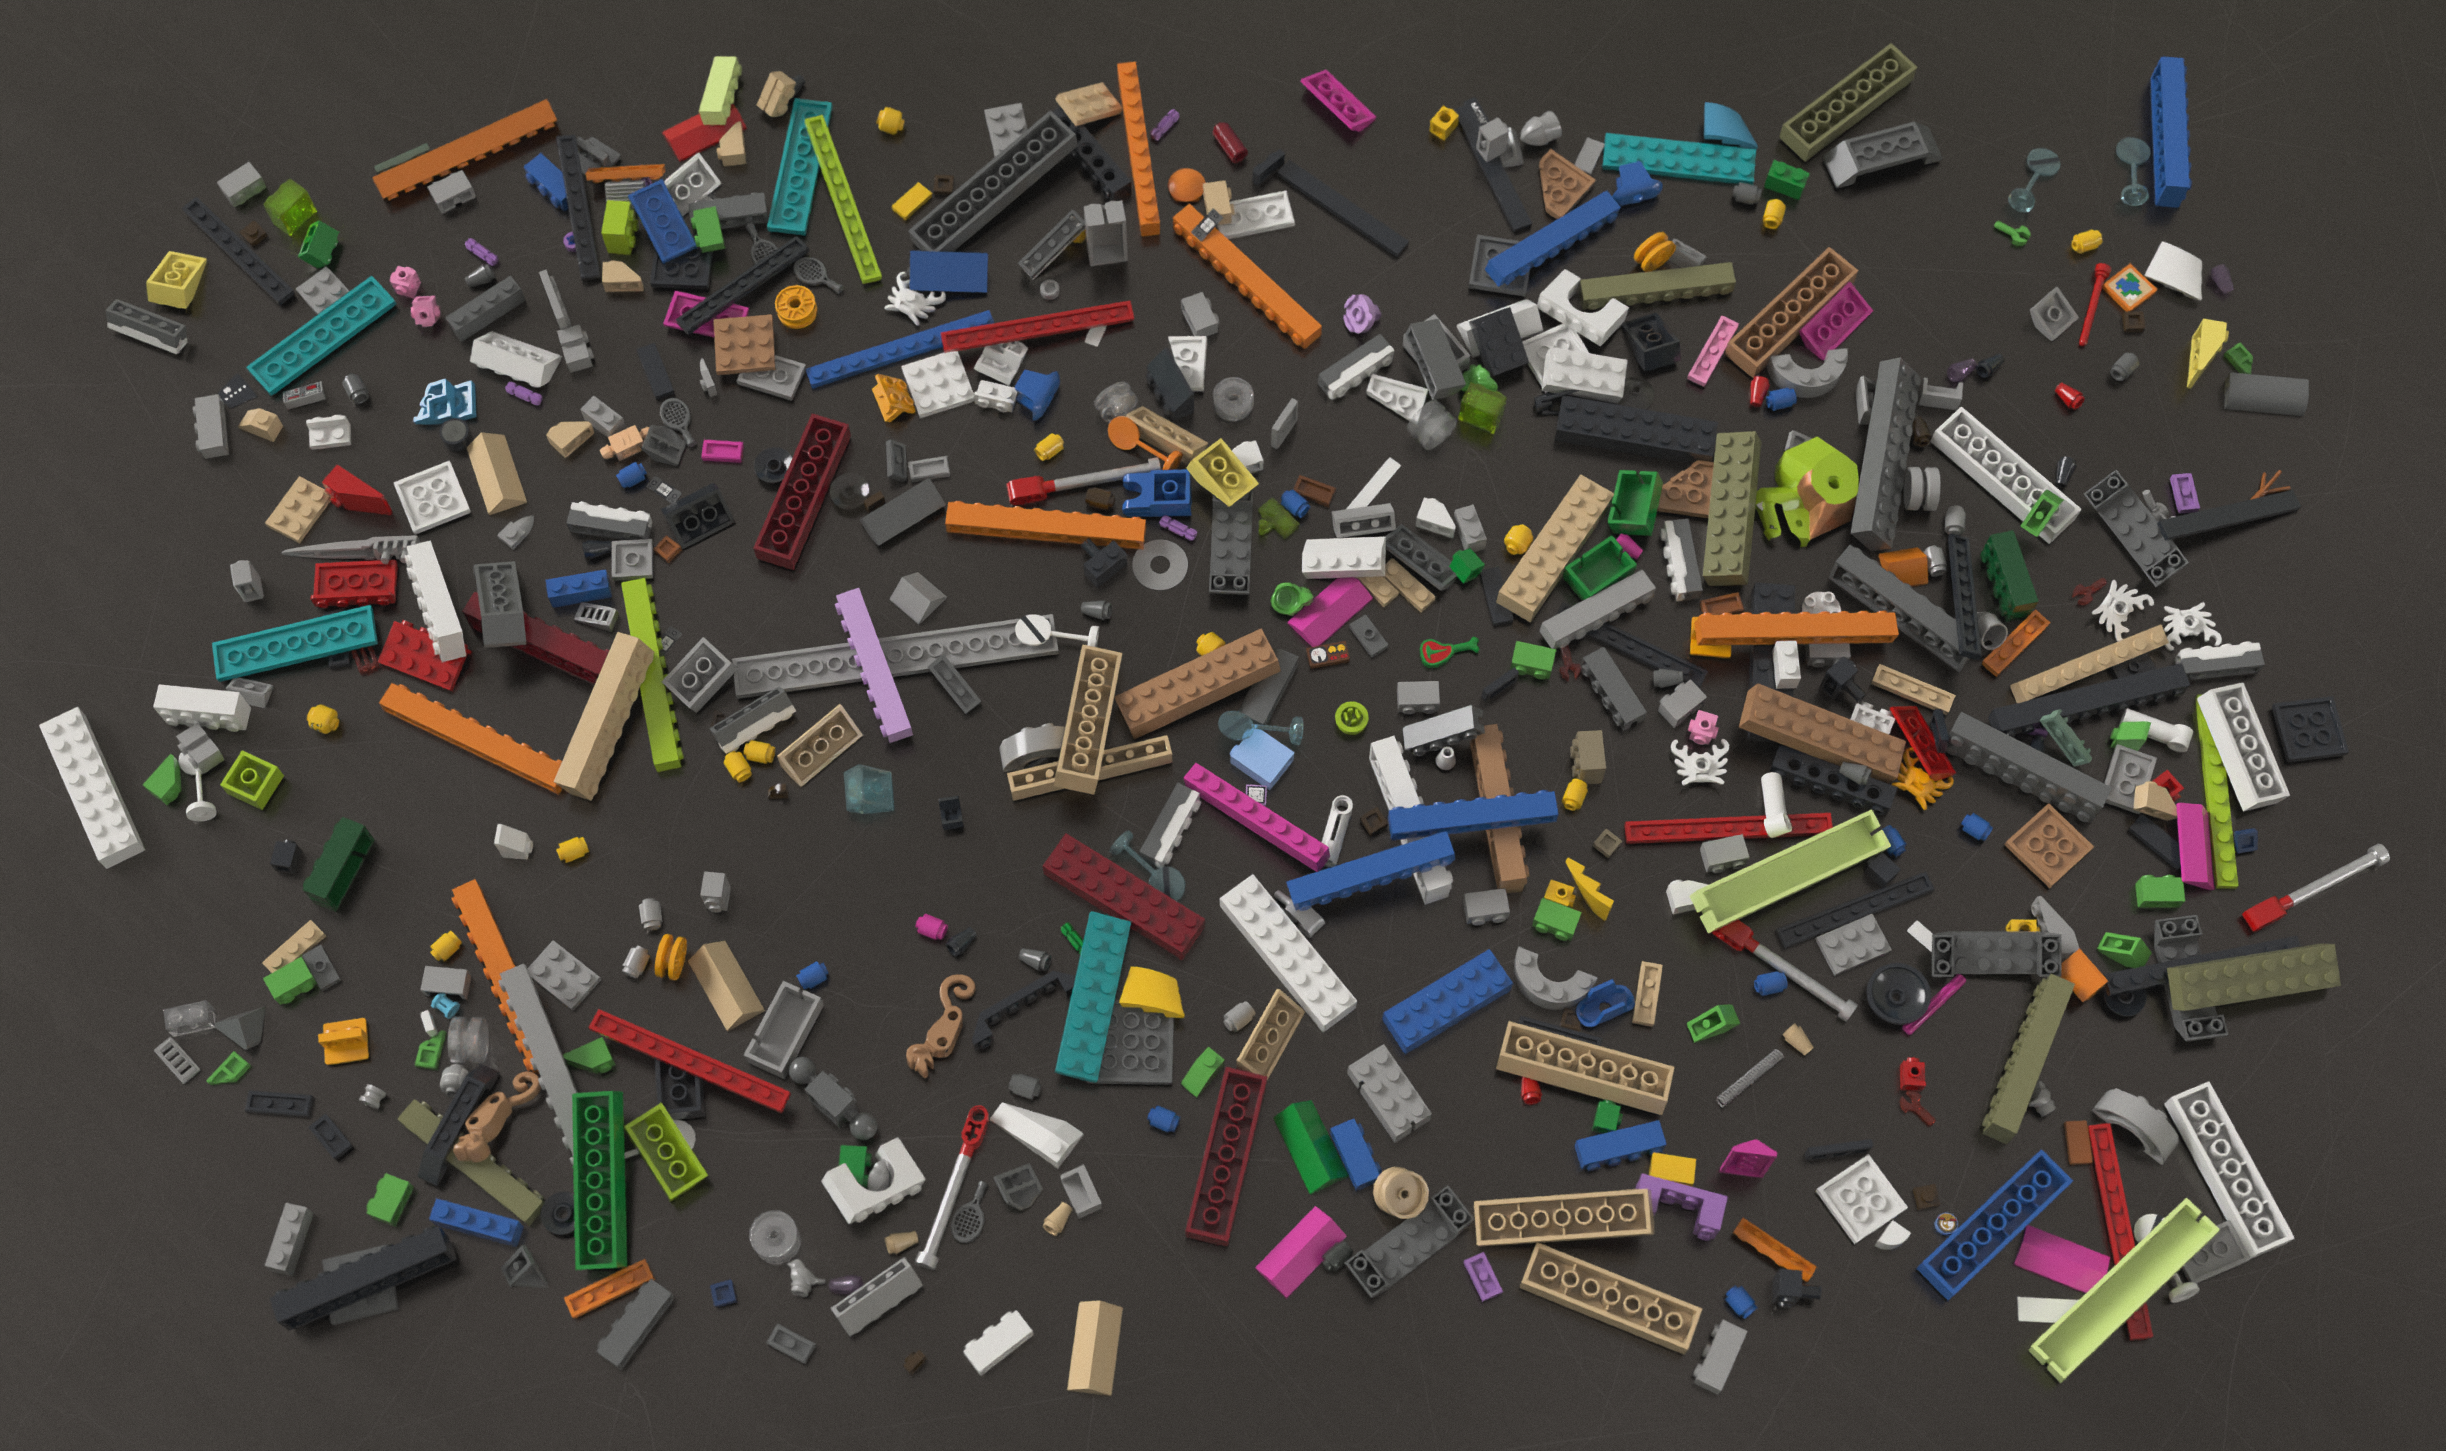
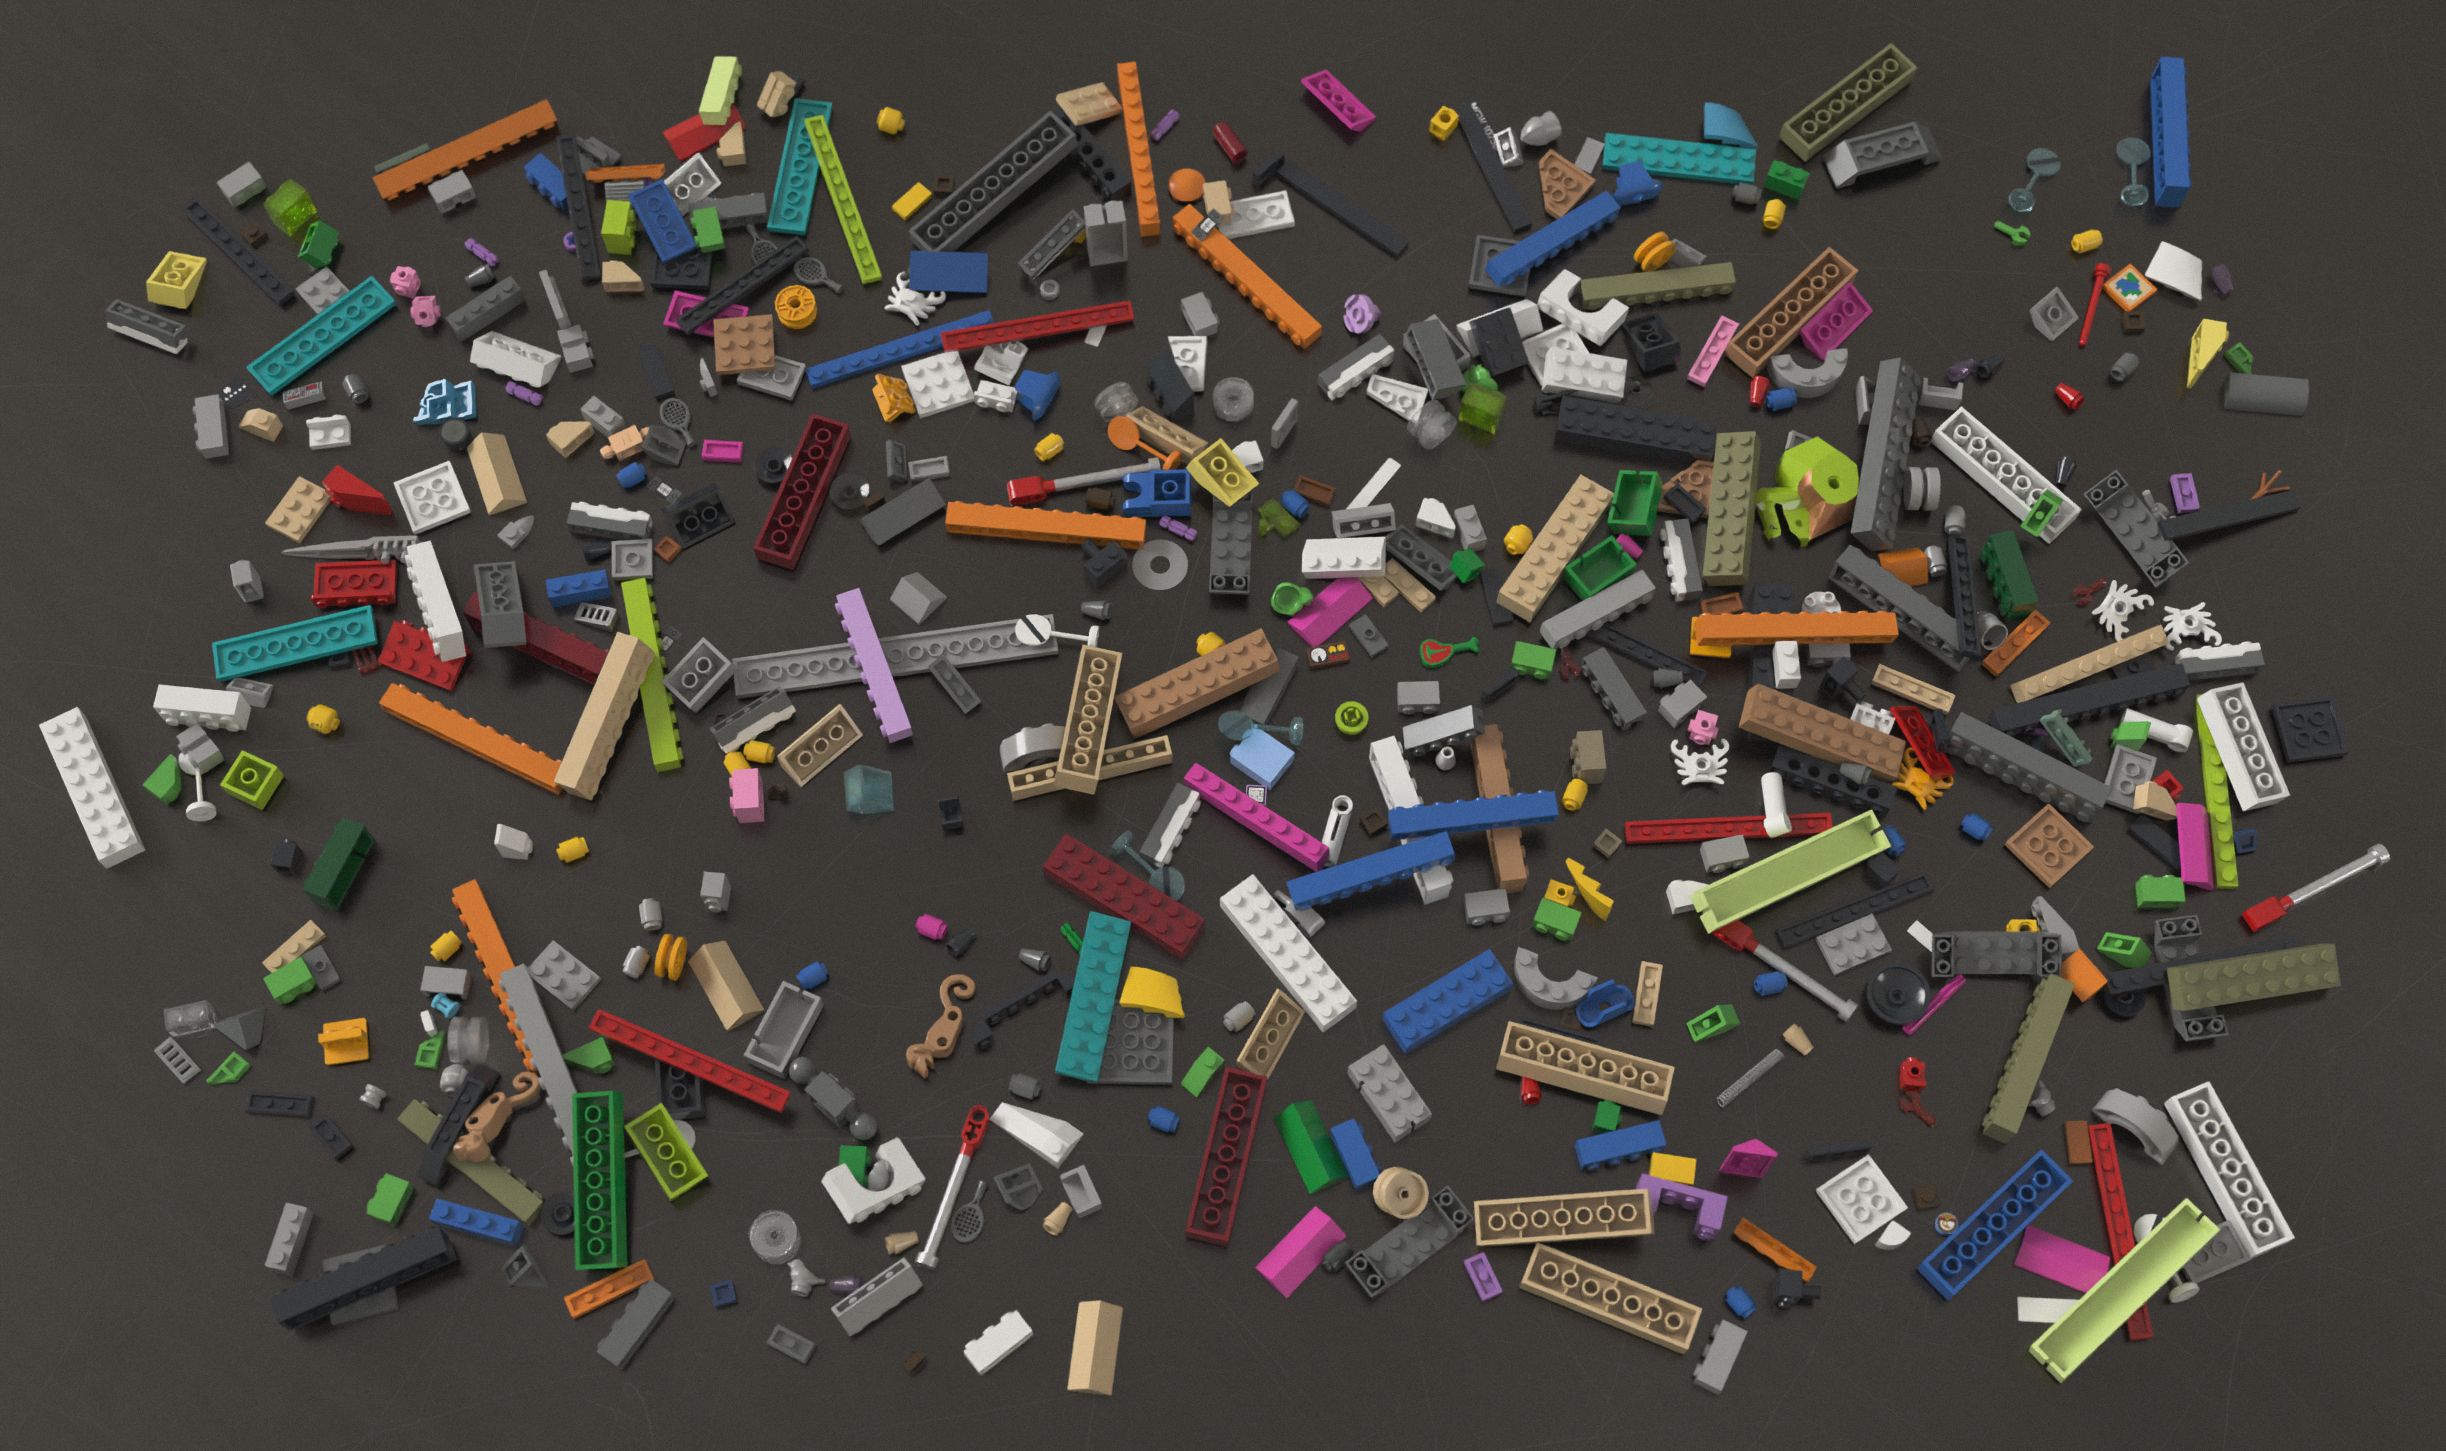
light grey plate [984,103,1027,157] -> none
light grey brick [1476,118,1509,162] -> none
none -> bright pink brick [729,768,764,823]
none -> black tile [1663,483,1706,524]

